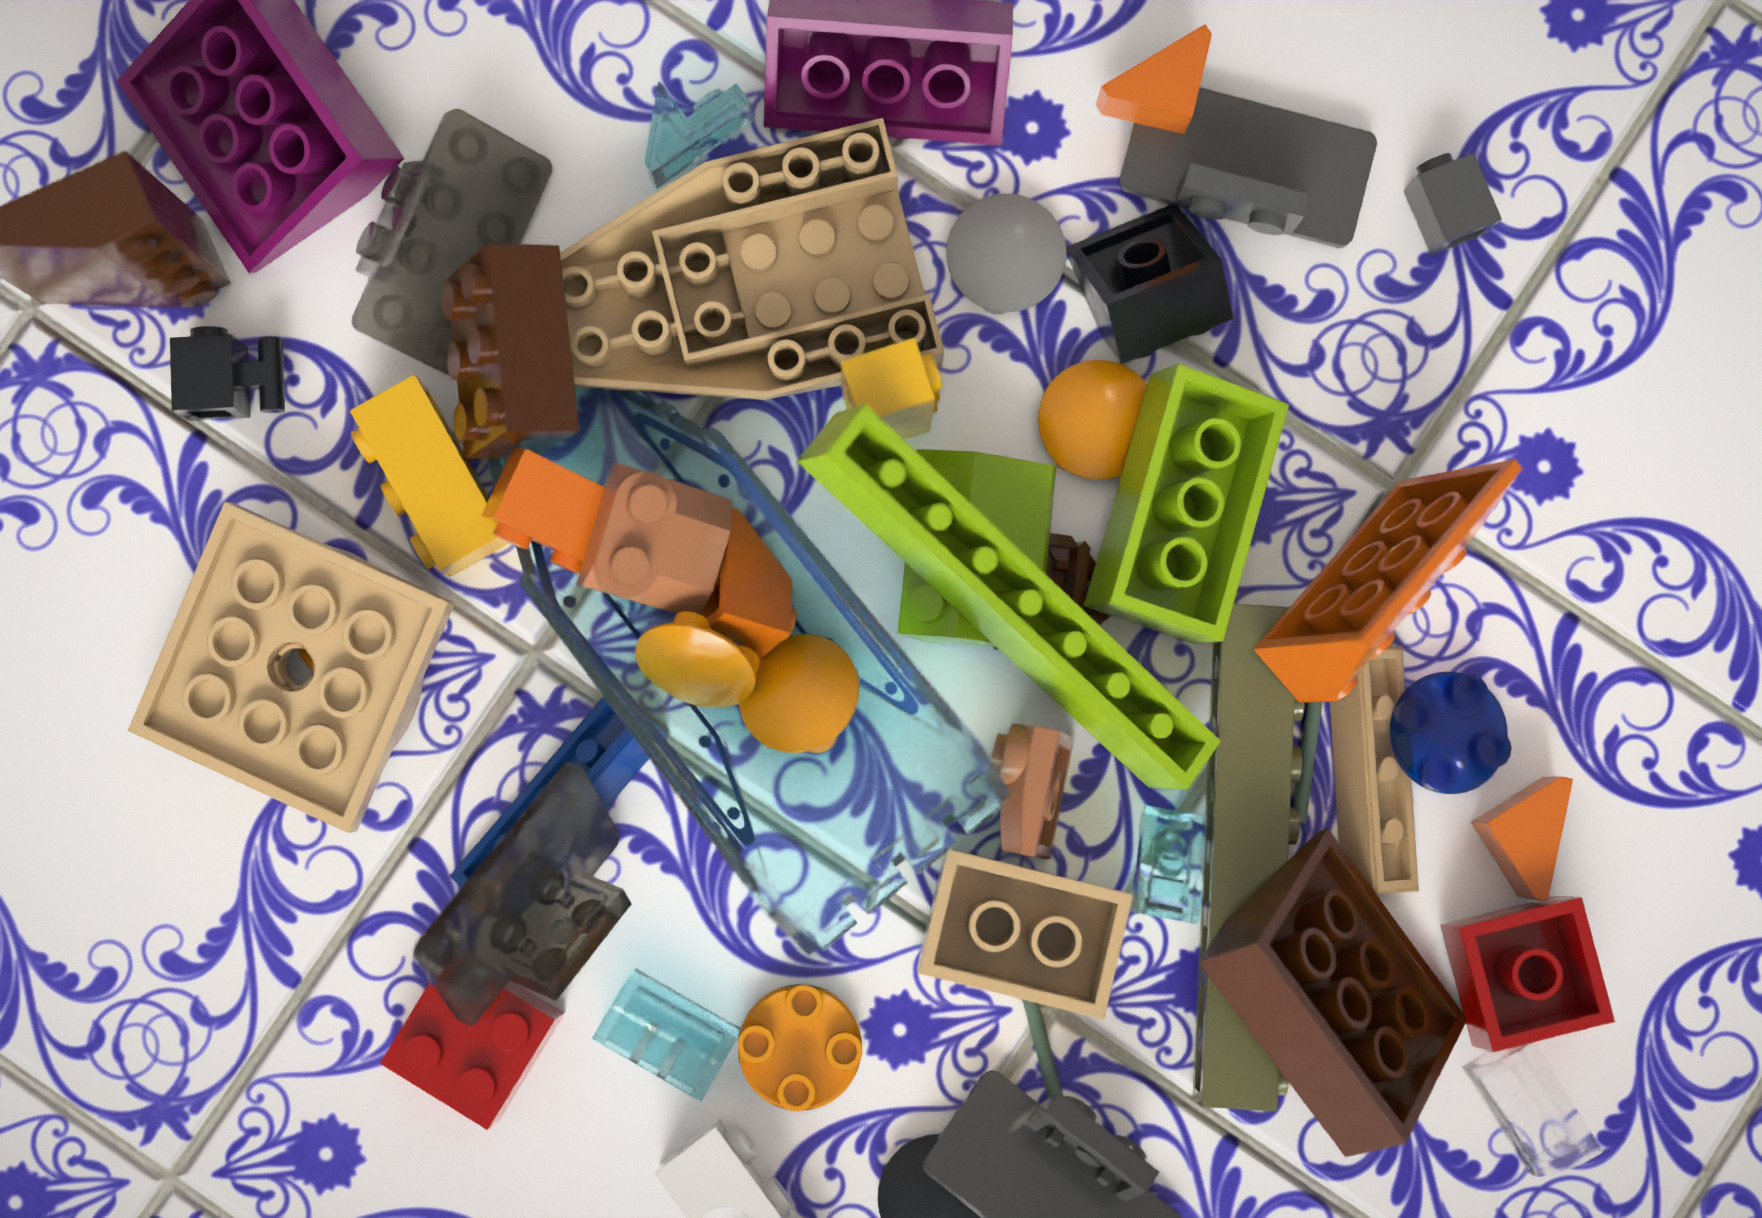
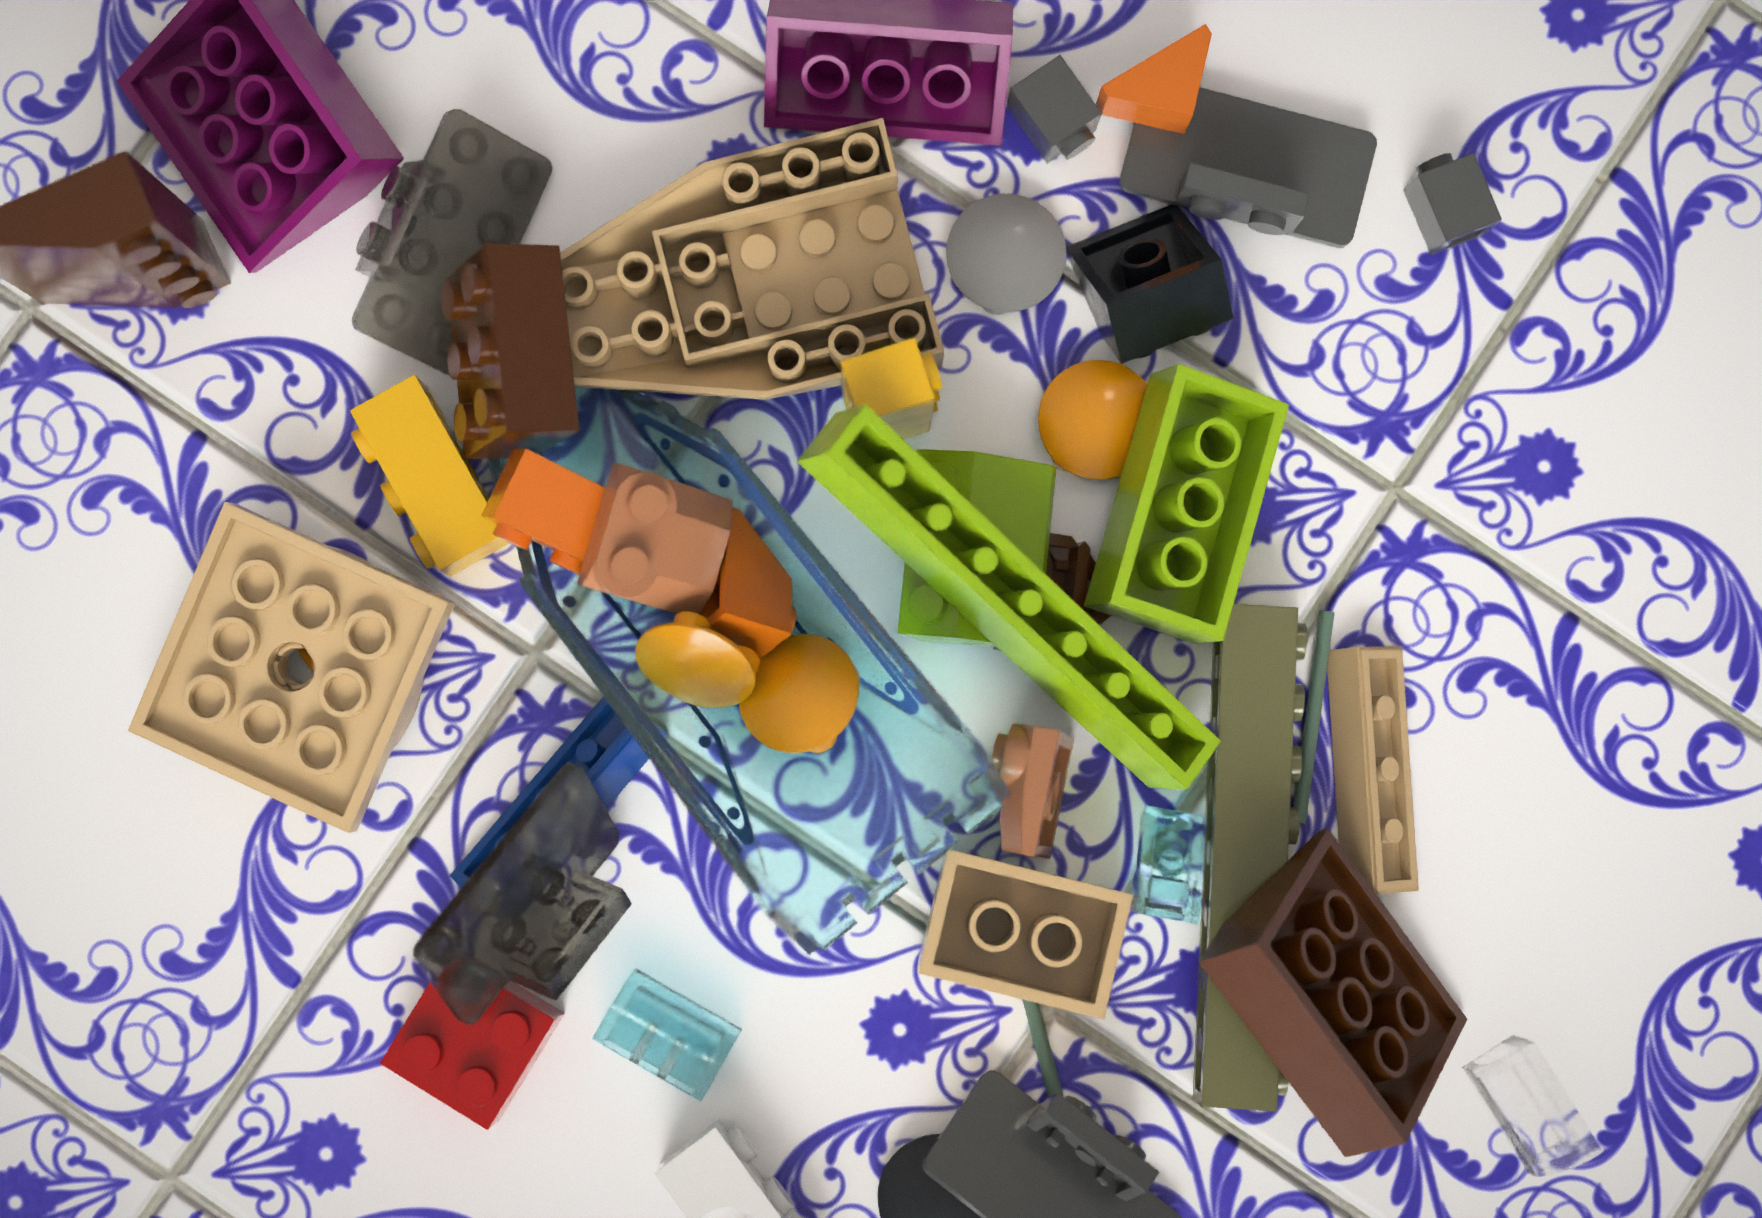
black brick [170,326,285,421] -> none
clear light blue slope [644,81,754,189] -> none
light orange dish [738,984,862,1112] -> none
orange slope [1253,459,1523,703] -> none
clear blue dish [1389,672,1512,794] -> none
red brick [1440,896,1615,1052] -> none
orange slope [1471,776,1573,901] -> none
none -> dark grey brick [1006,55,1102,164]

